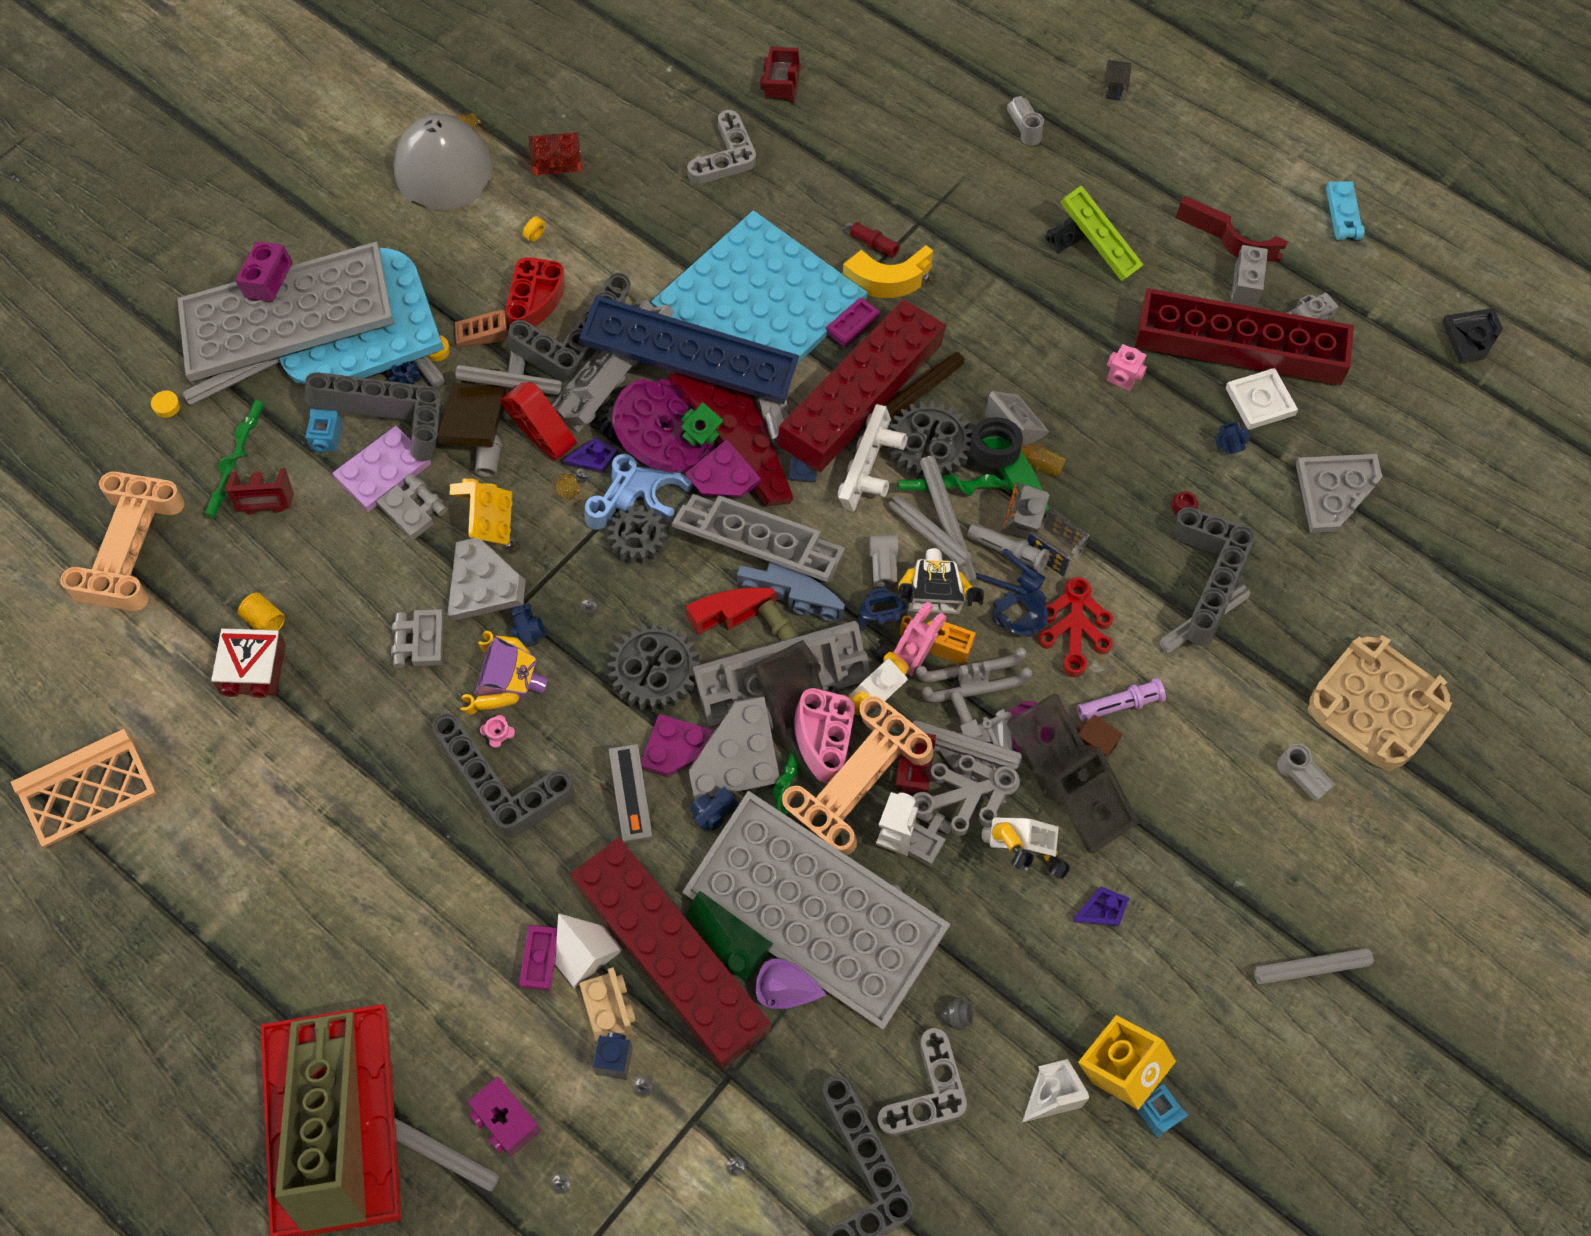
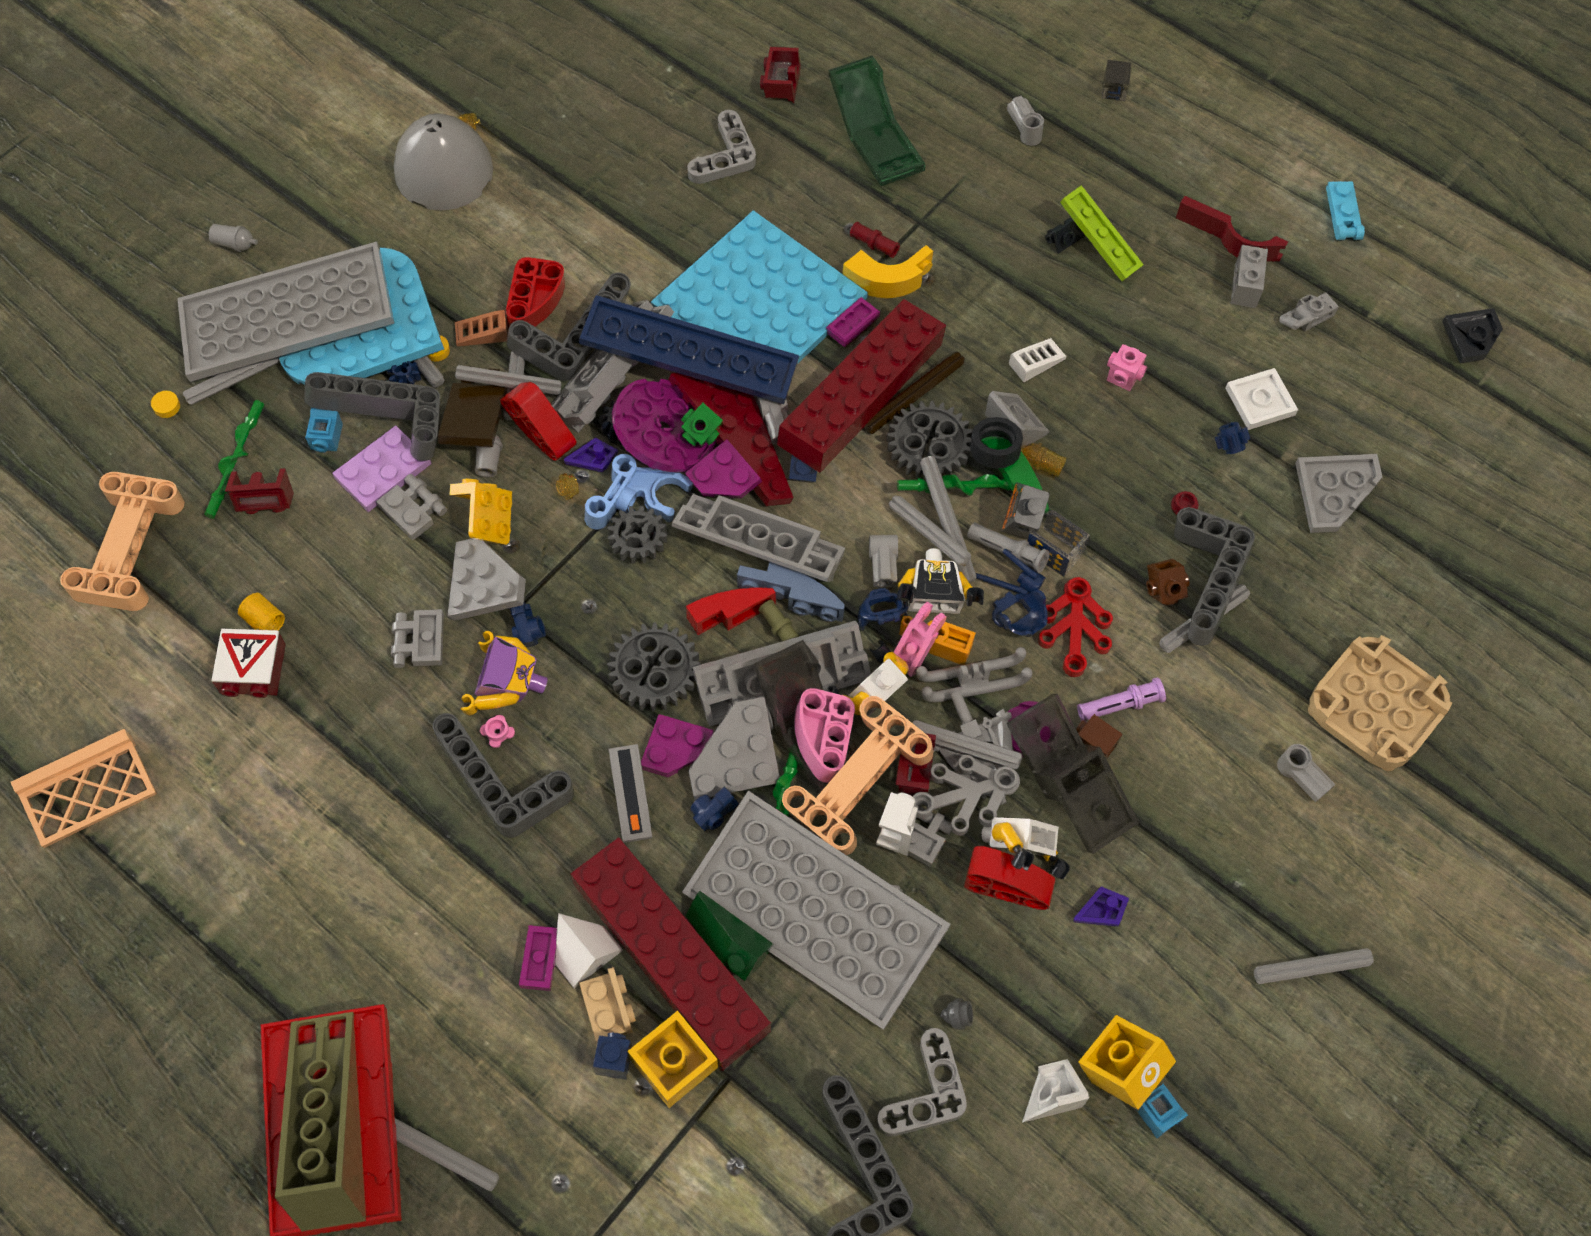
magenta brick [235,241,293,302] -> none
magenta brick [468,1077,541,1157] -> none
yellow tile [522,216,546,242] -> none
clear red brick [528,132,583,175] -> none
medium lavender piece [756,958,827,1009] -> none
white plate [838,404,907,512] -> none
dark red brick [1135,288,1354,385] -> none
none -> light grey piece [209,224,258,252]
none -> yellow brick [628,1011,718,1108]
none -> clear green windscreen [829,55,926,186]
none -> red beam [964,846,1055,910]
none -> white slope [1009,338,1066,382]
none -> reddish brown brick [1146,559,1190,605]

